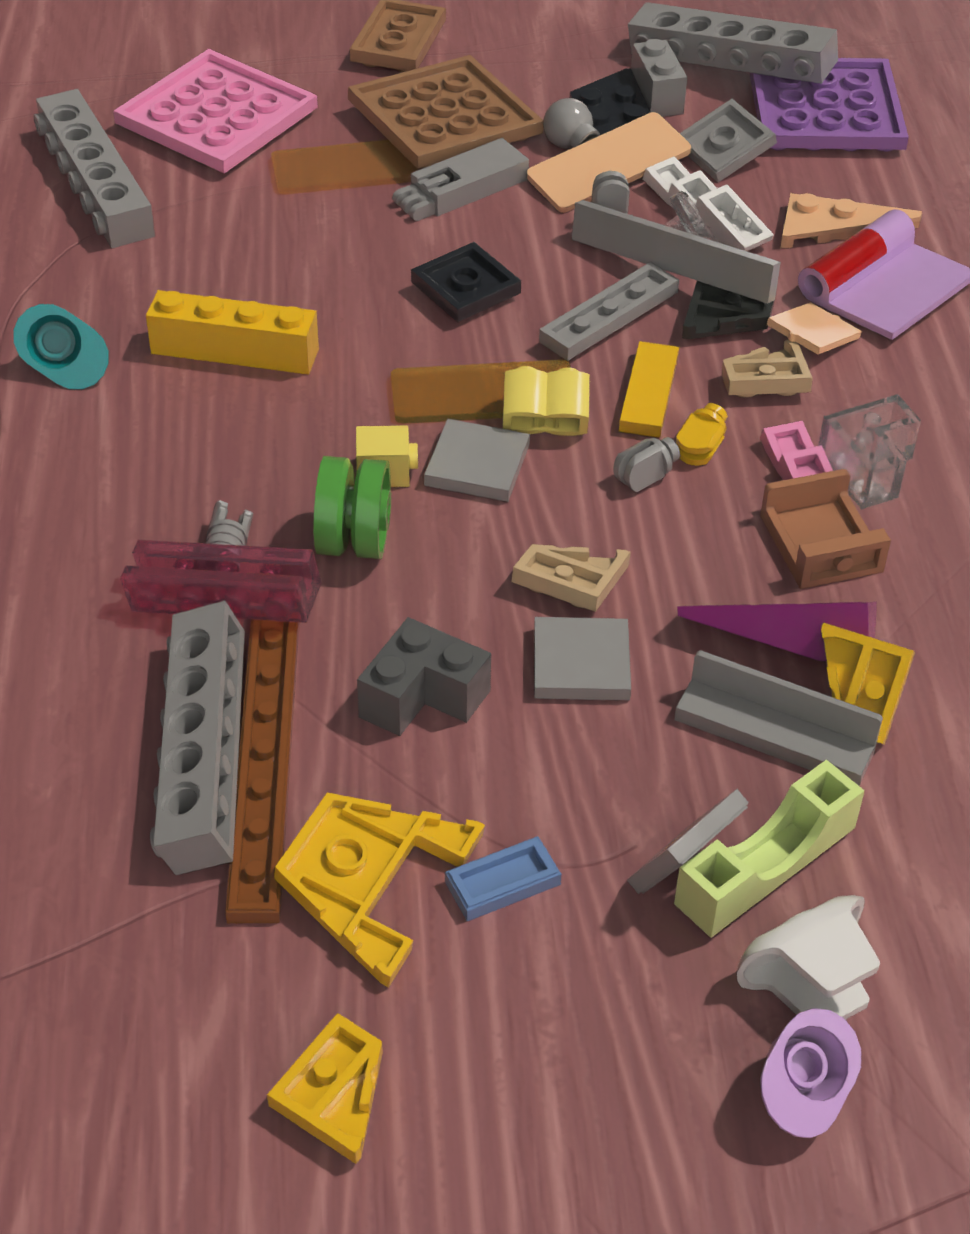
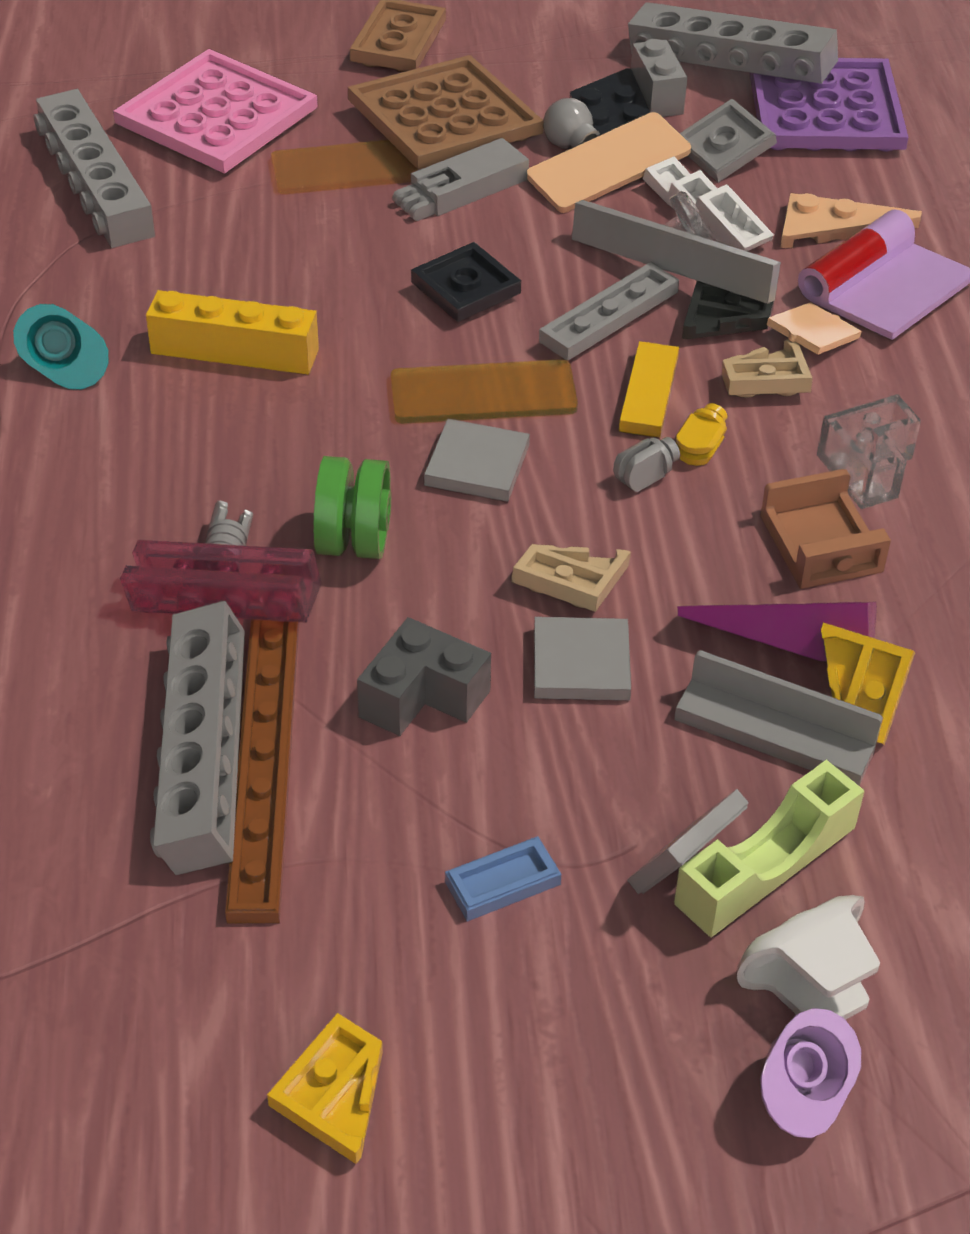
yellow wing [274,792,485,988] -> none
light yellow brick [356,425,418,487] -> none
light yellow brick [503,366,590,436] -> none
light grey arm [592,171,630,213] -> none
bright pink slope [760,421,833,480] -> none

